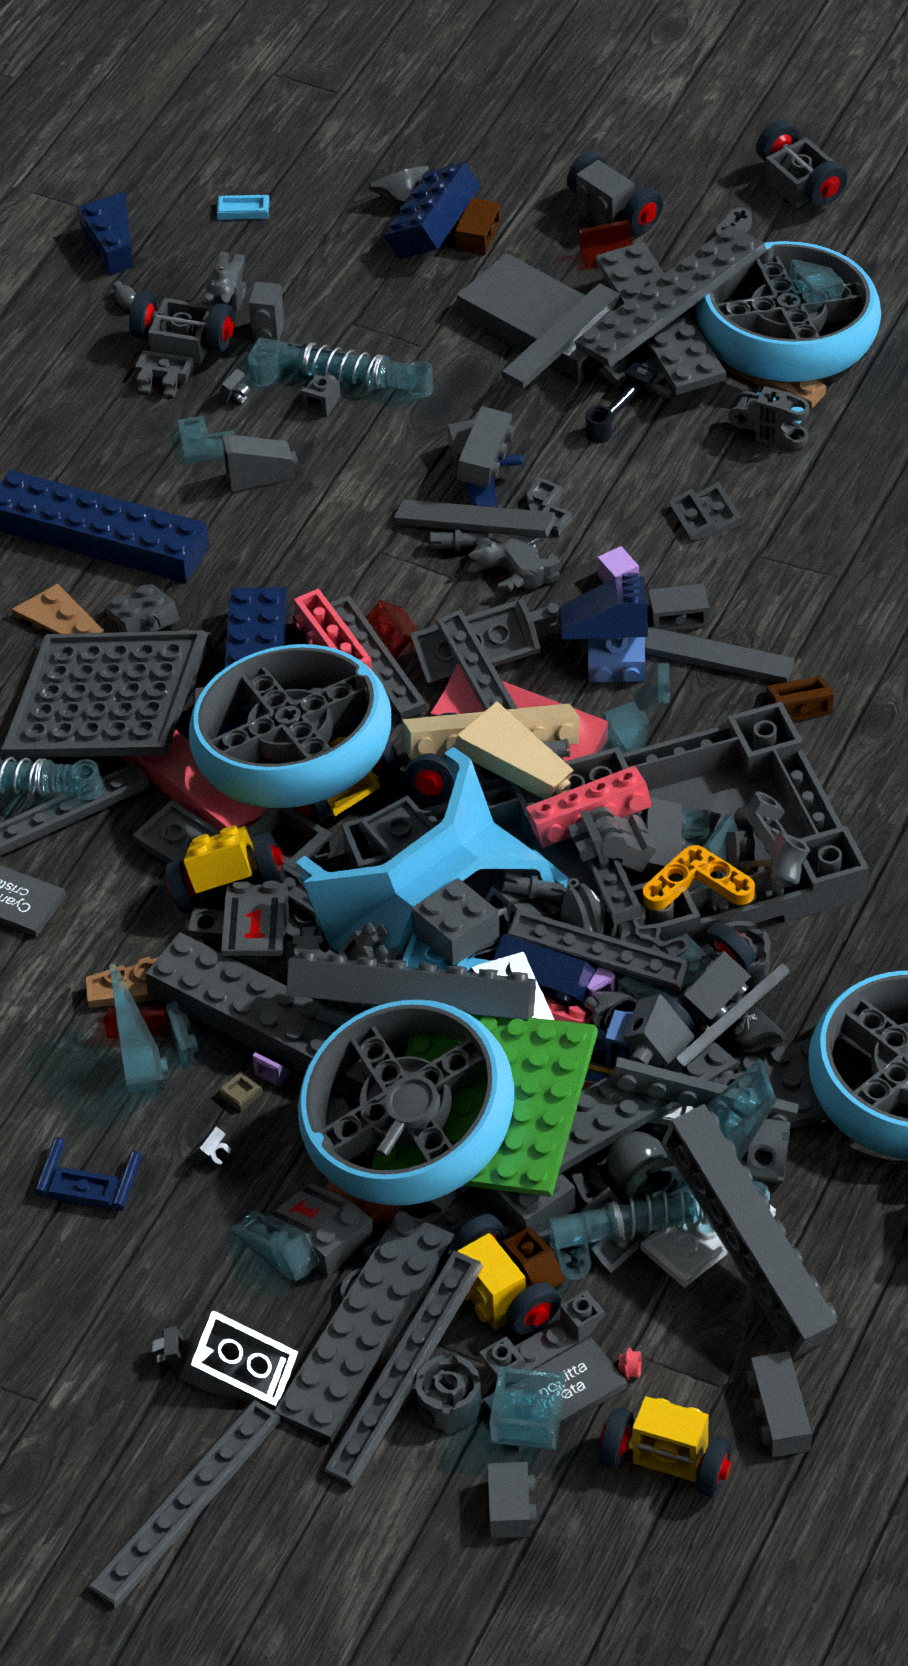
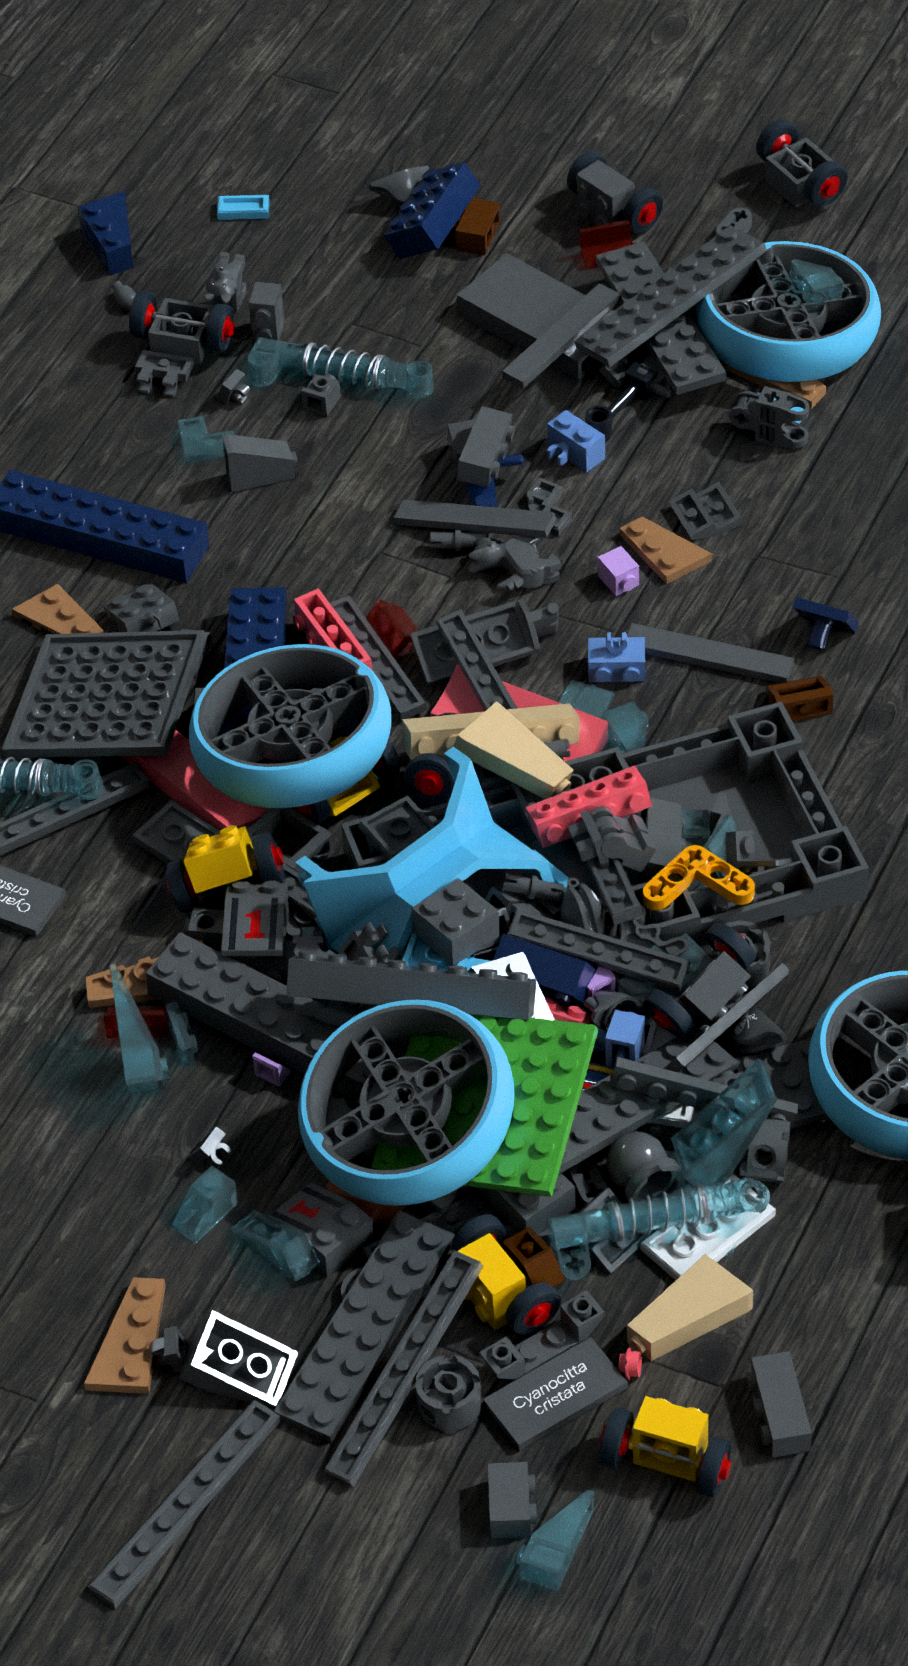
dark blue plate [34,1137,142,1211] -> none
dark tan tile [219,1071,263,1112] -> none
dark grey piece [376,1075,440,1157] -> none
clear light blue brick [490,1366,566,1450] -> none
dark blue slope [561,572,648,639] -> none
dark grey torso [623,994,695,1067] -> none
dark grey brick [649,583,709,631] -> none
clear light blue tile [657,663,670,703] -> none
dark grey brick [661,1104,838,1359] -> none
dark grey plate [734,792,810,887] -> none
none -> medium nougat wing [84,1277,166,1394]
none -> clear light blue slope [172,1166,238,1243]
none -> clear light blue slope [517,1490,594,1591]
none -> medium blue brick [547,410,605,473]
none -> clear light blue piece [559,680,614,719]
none -> medium nougat wing [620,517,712,584]
none -> tan slope [627,1254,753,1361]
none -> dark blue tile [793,597,859,650]

